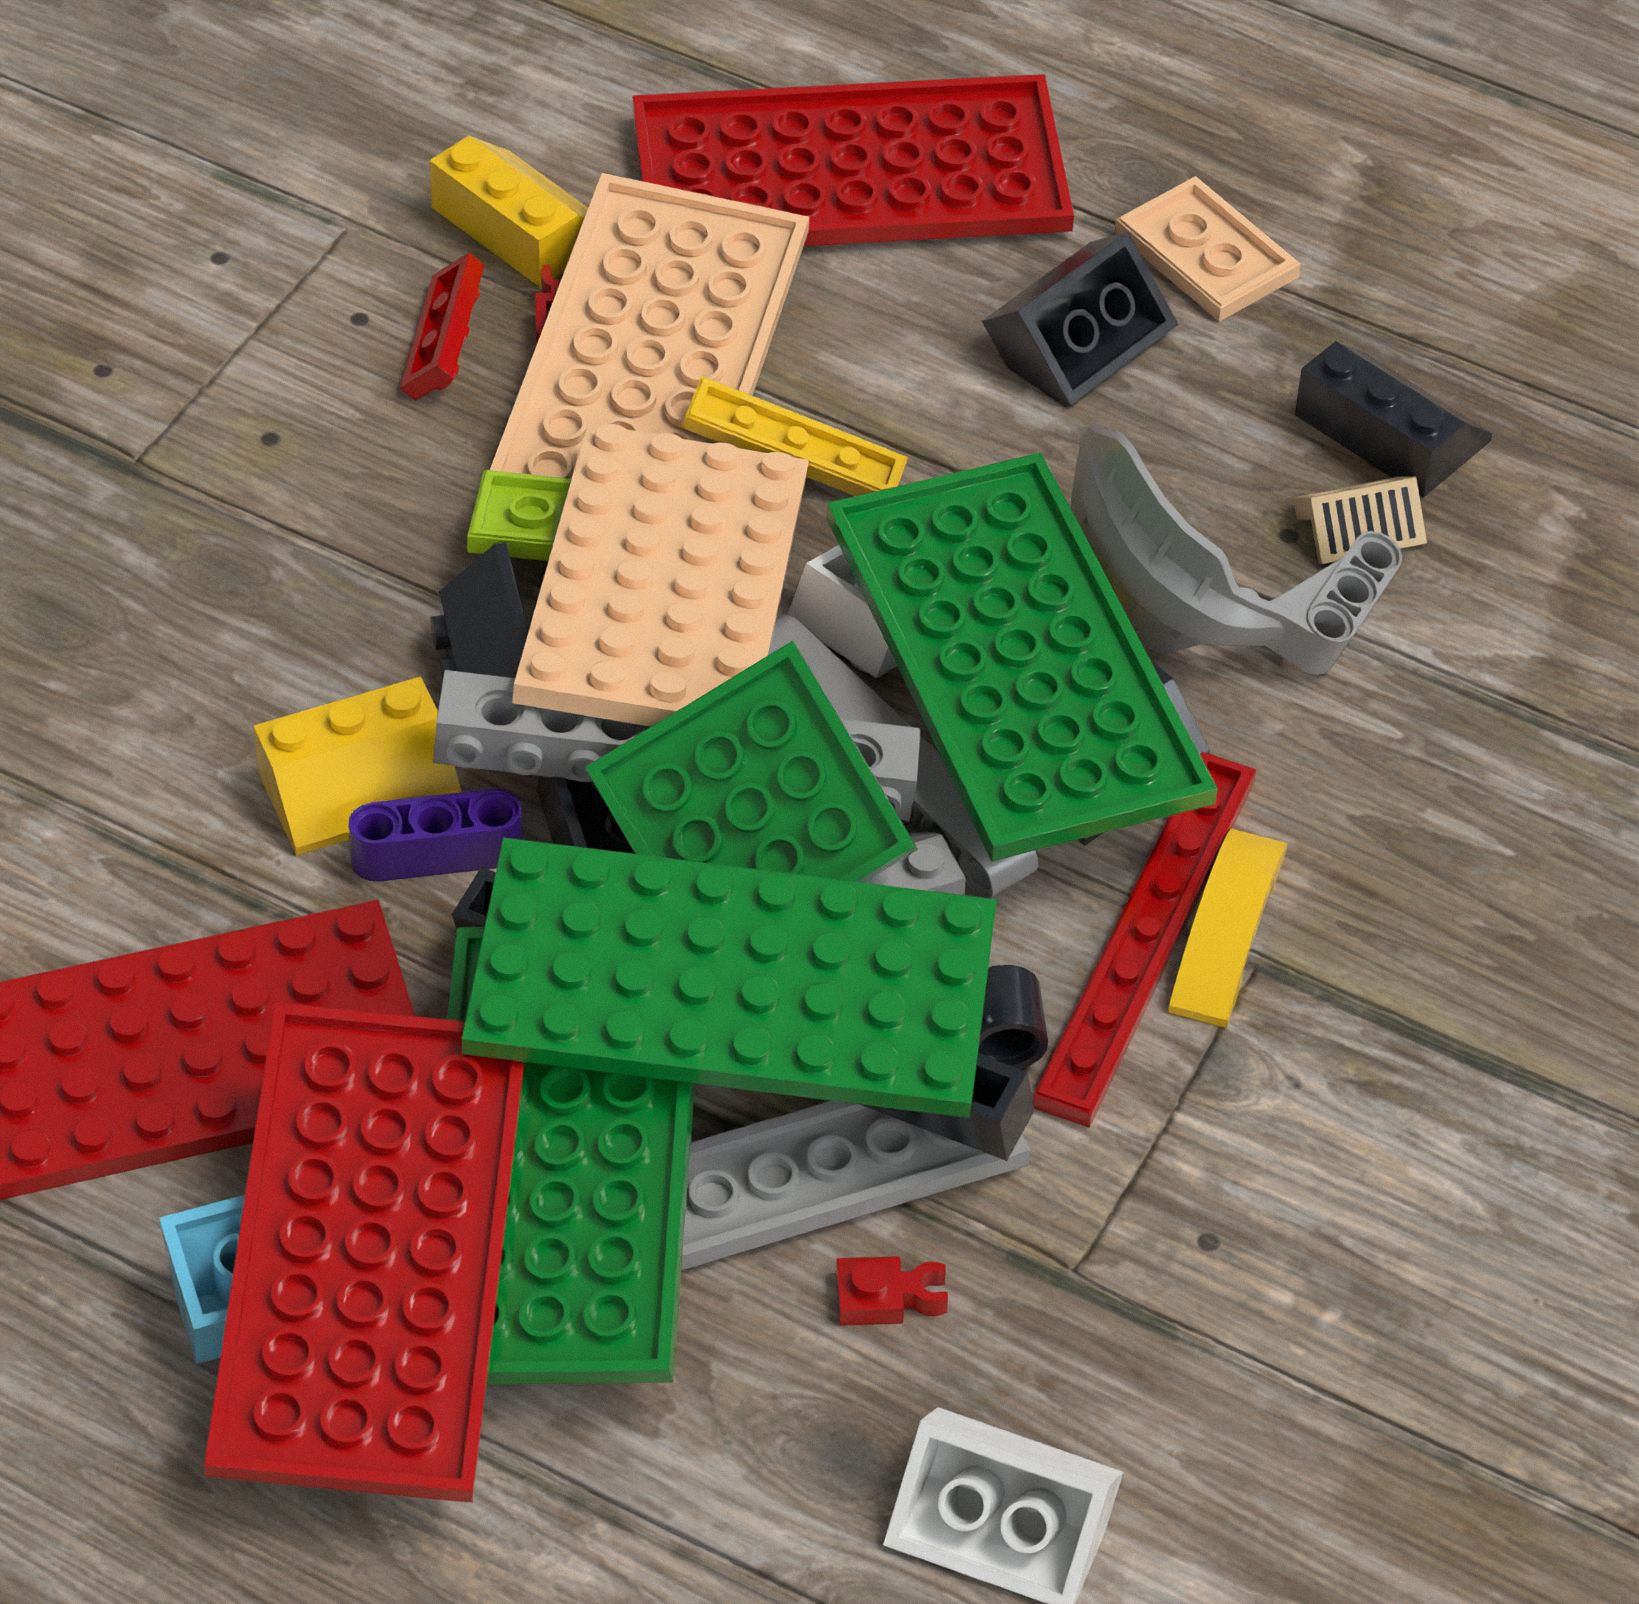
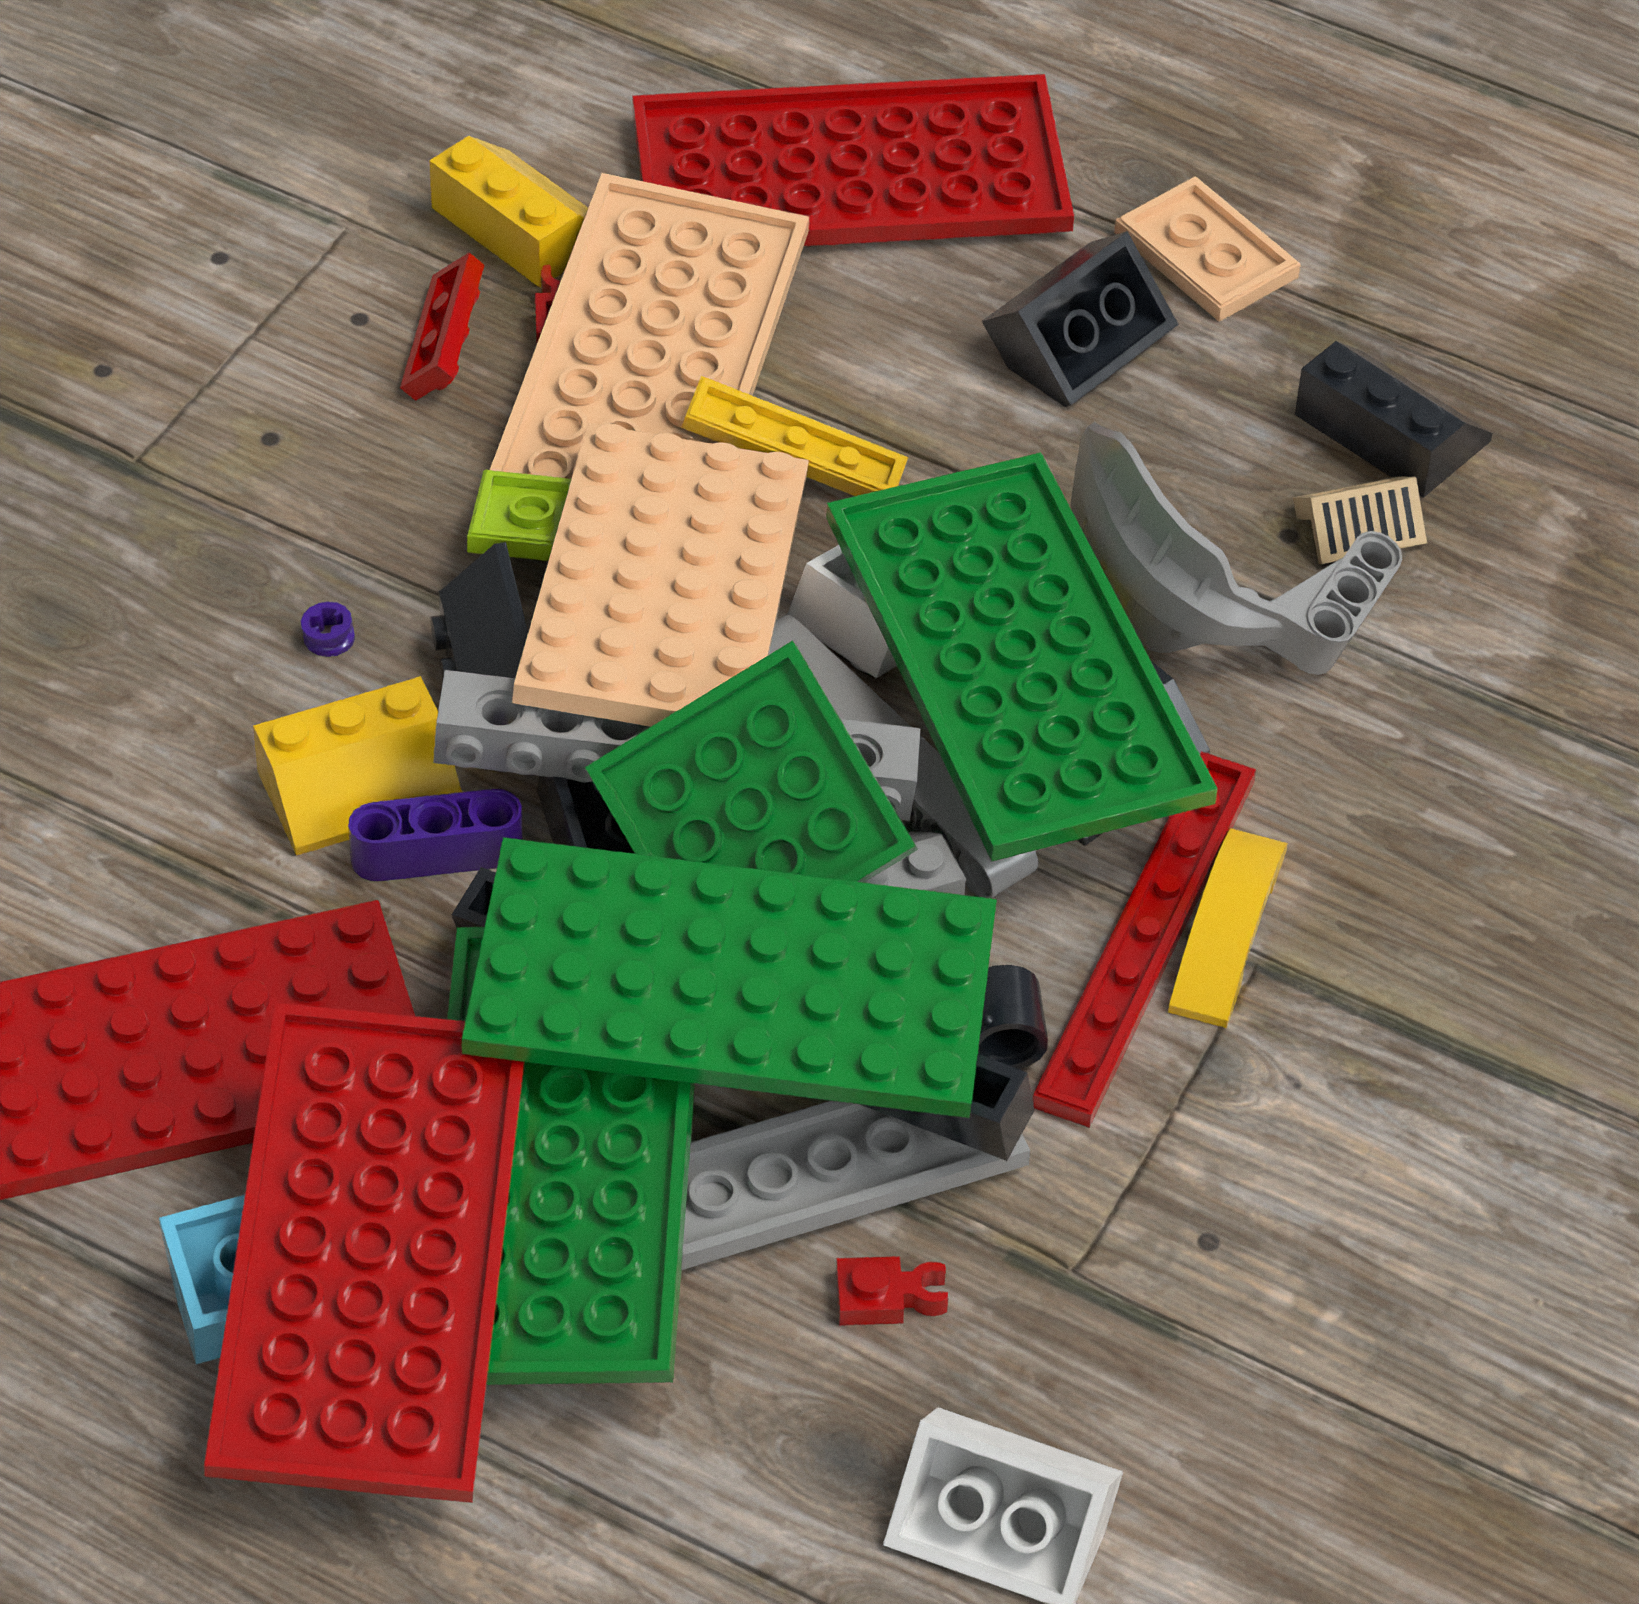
none -> dark purple bush [300,602,355,657]

